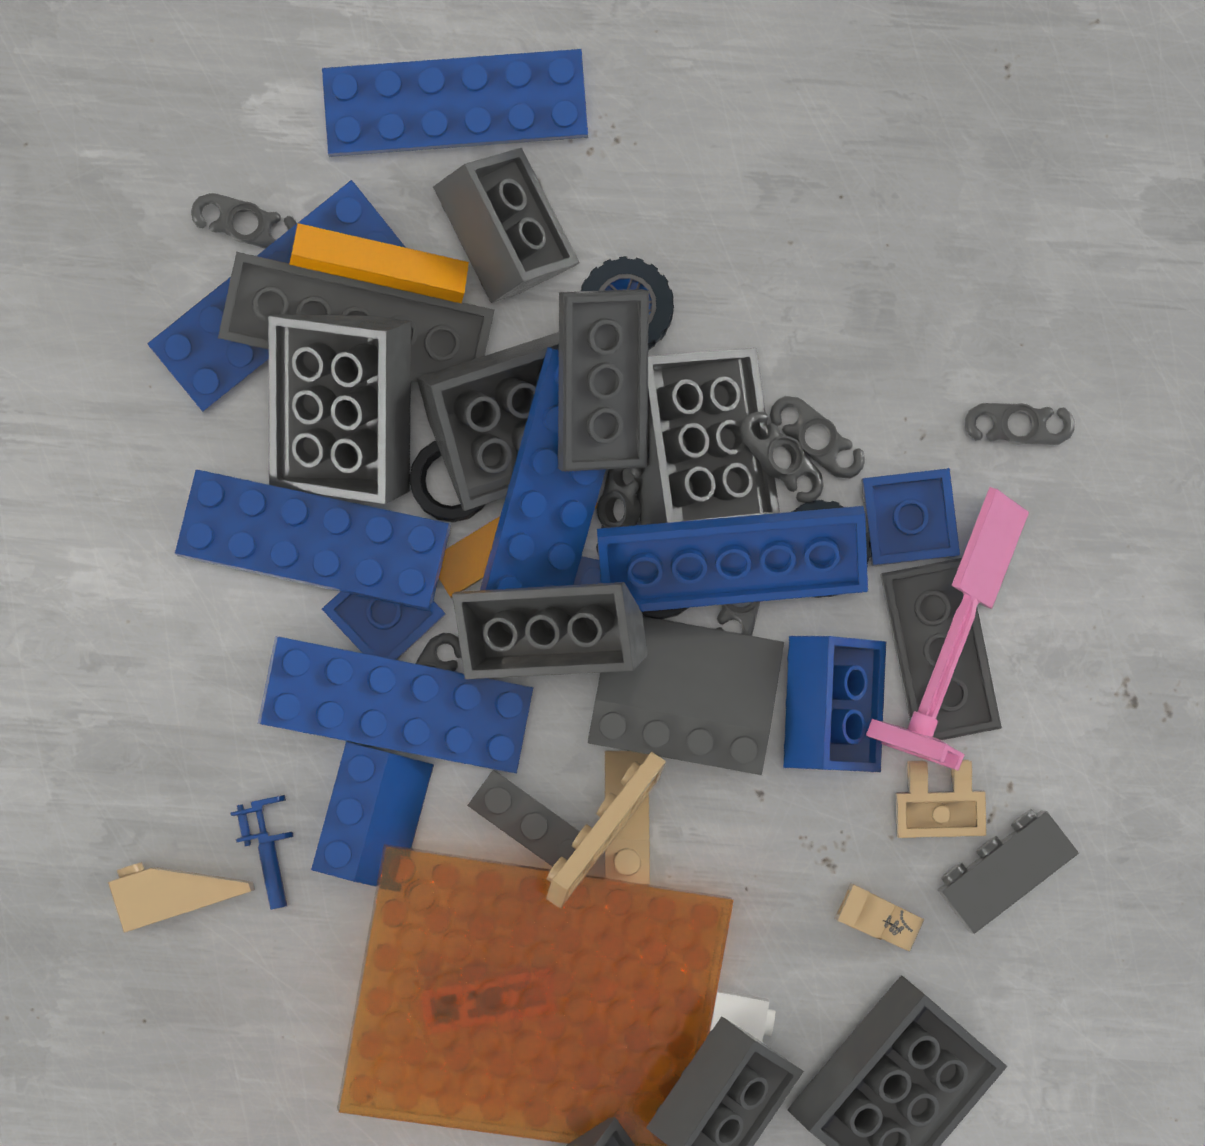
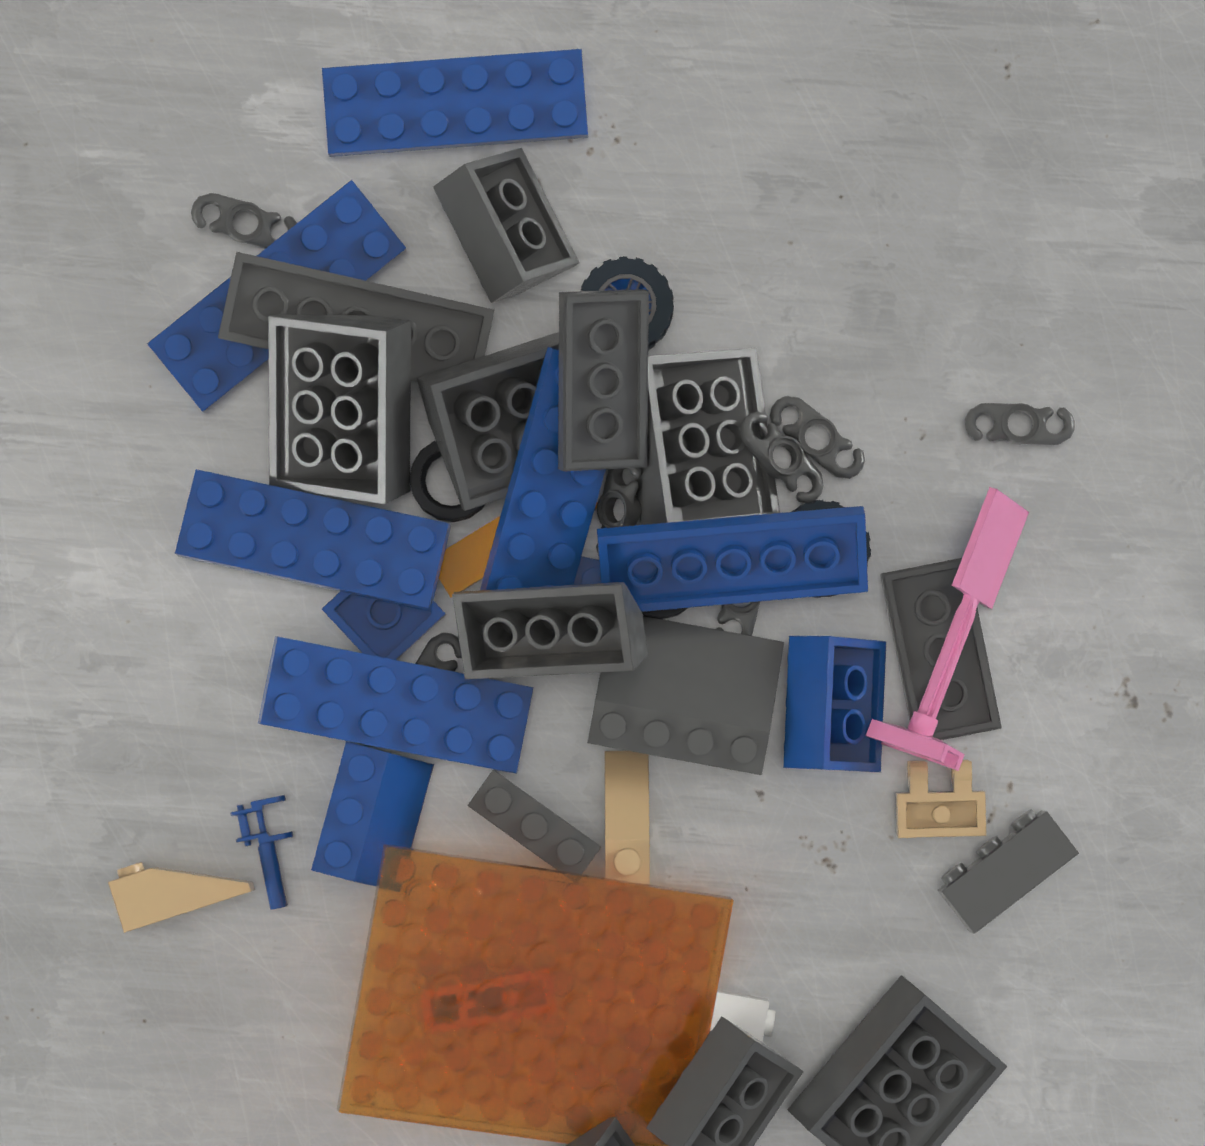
light orange tile [289,223,469,303] -> none
tan plate [546,752,666,909] -> none
tan leg [834,883,924,952] -> none
blue plate [861,468,960,566] -> none

